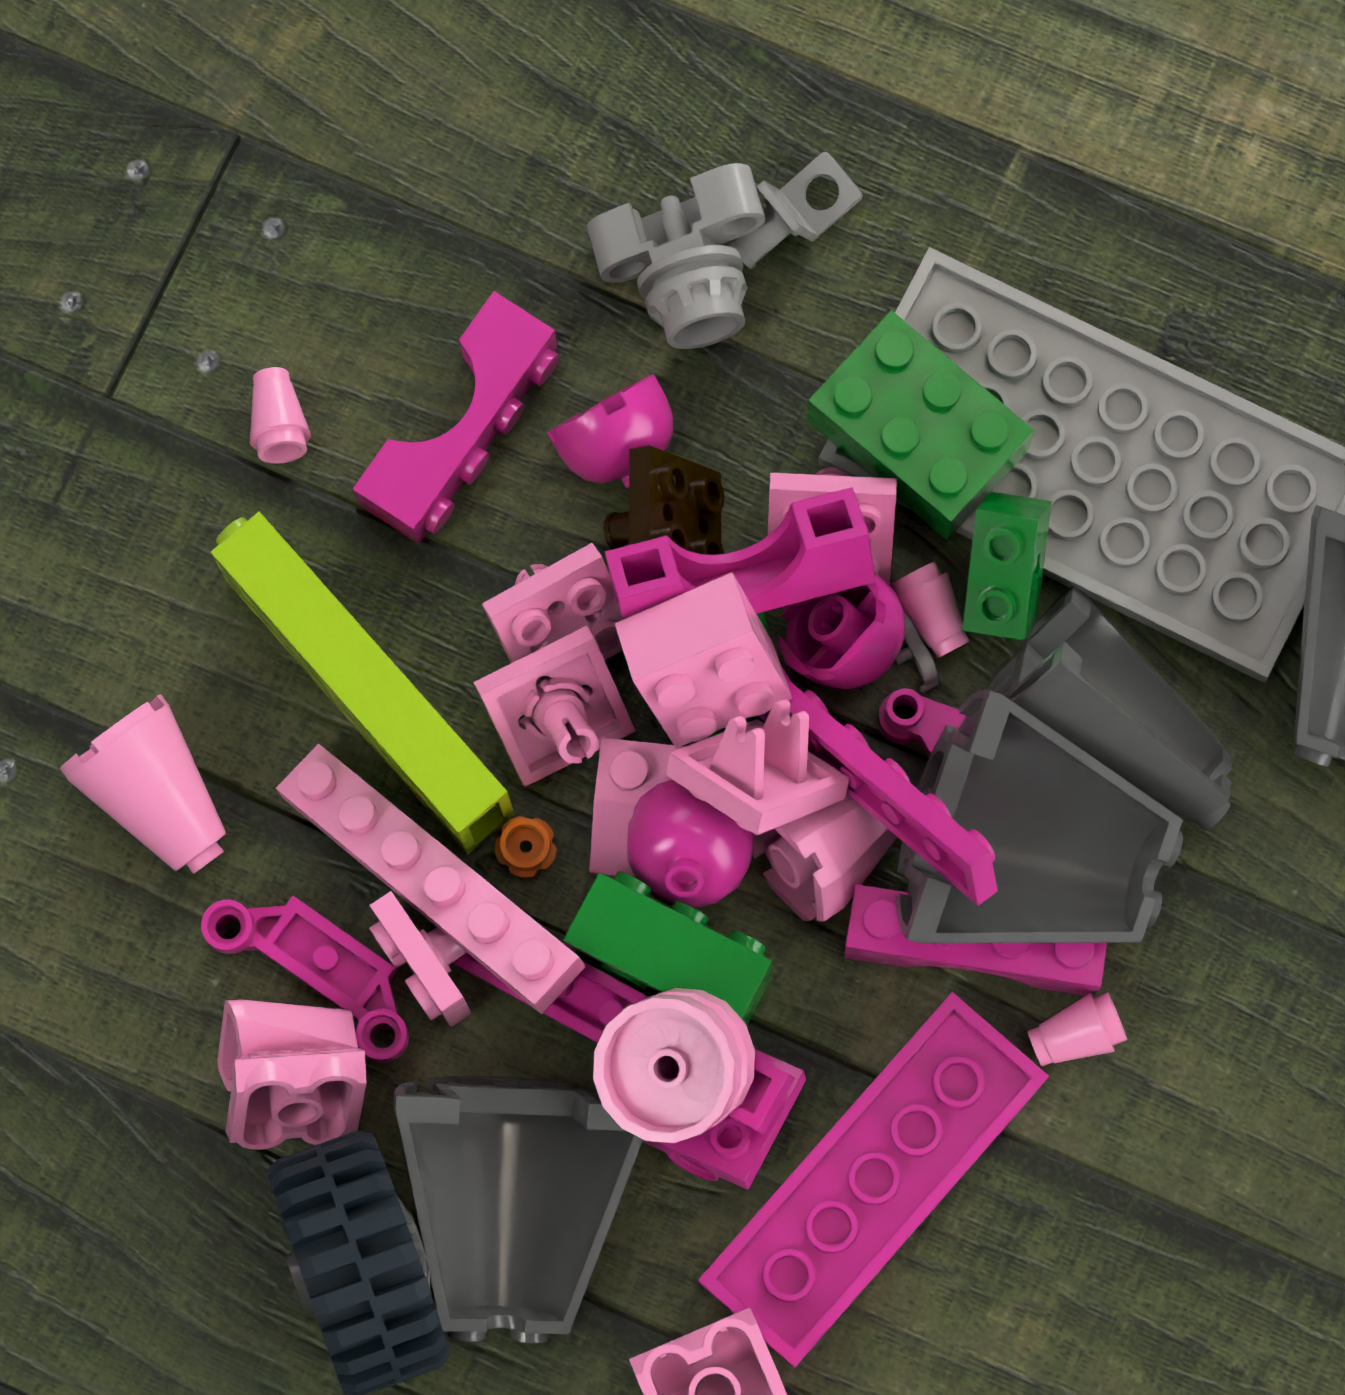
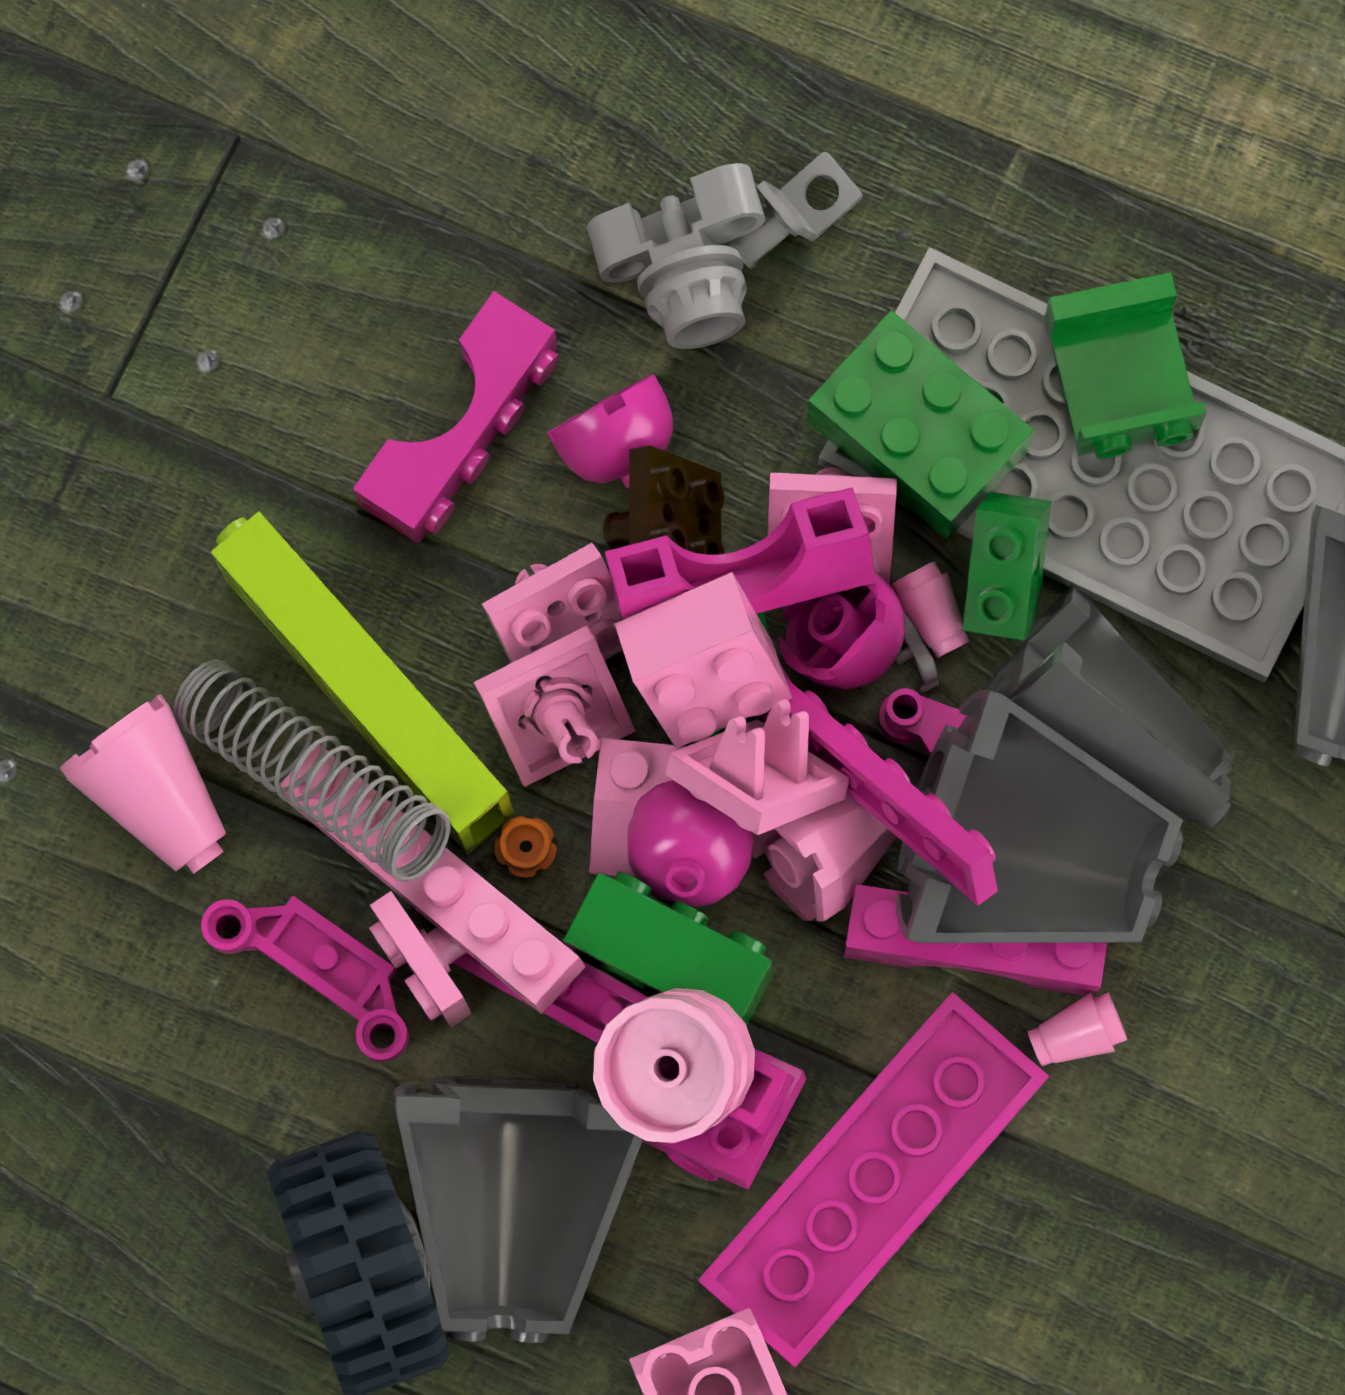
bright pink piece [217,1000,367,1150] -> none
bright pink cone [250,367,311,464] -> none
none -> light grey piece [173,659,450,882]
none -> green panel [1045,272,1206,459]

